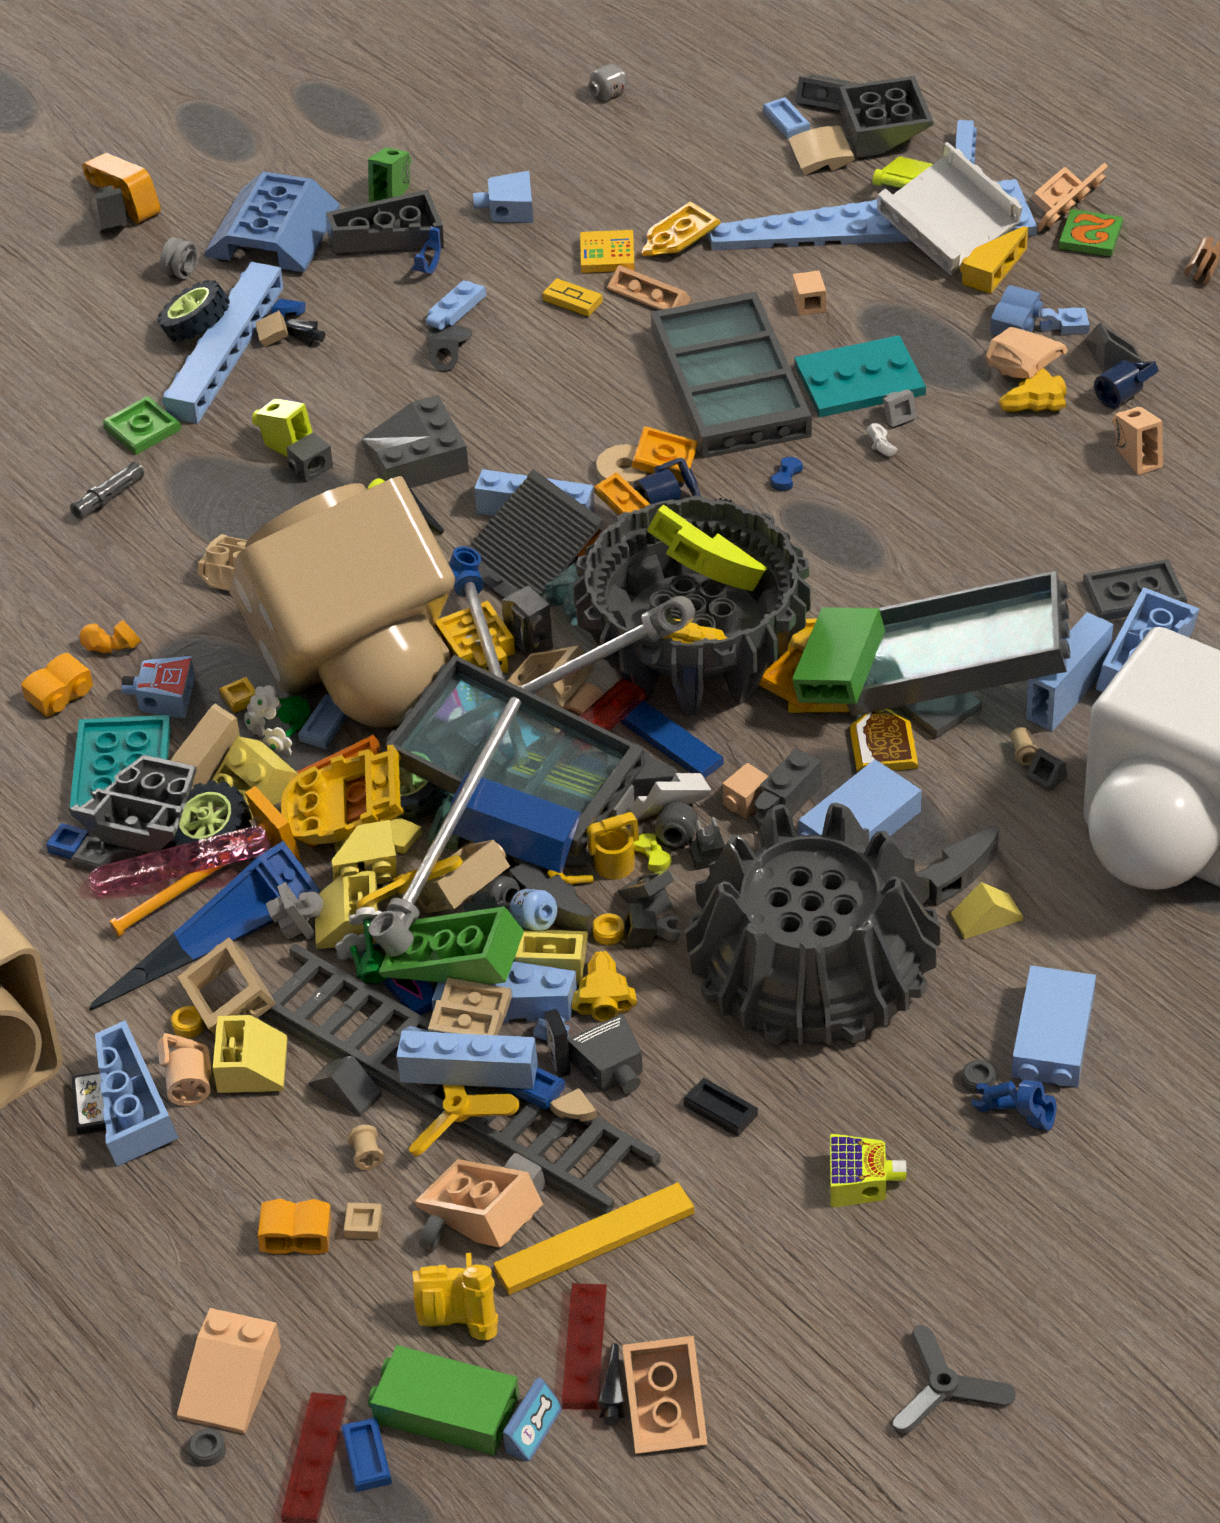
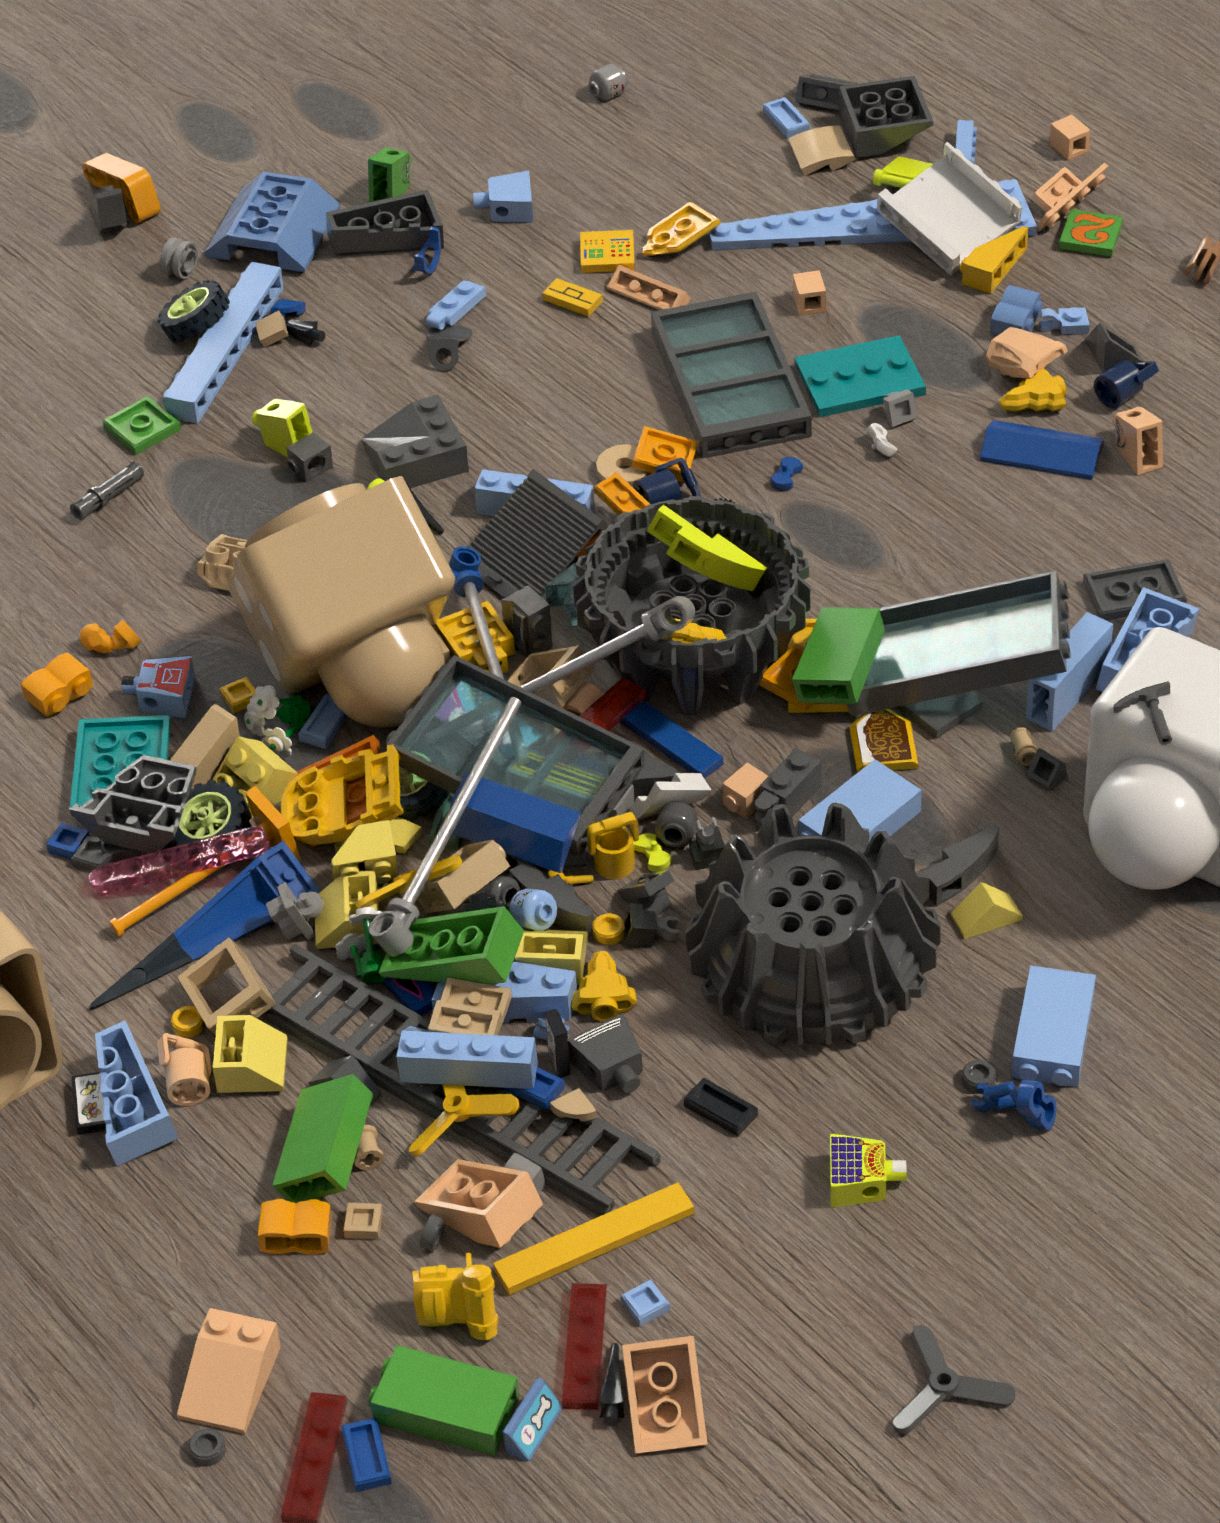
none -> bright green brick [272,1074,373,1203]
none -> light blue tile [621,1279,670,1326]
none -> blue slope [980,420,1104,480]
none -> light nougat brick [1050,115,1091,160]
none -> dark grey piece [1113,681,1172,745]

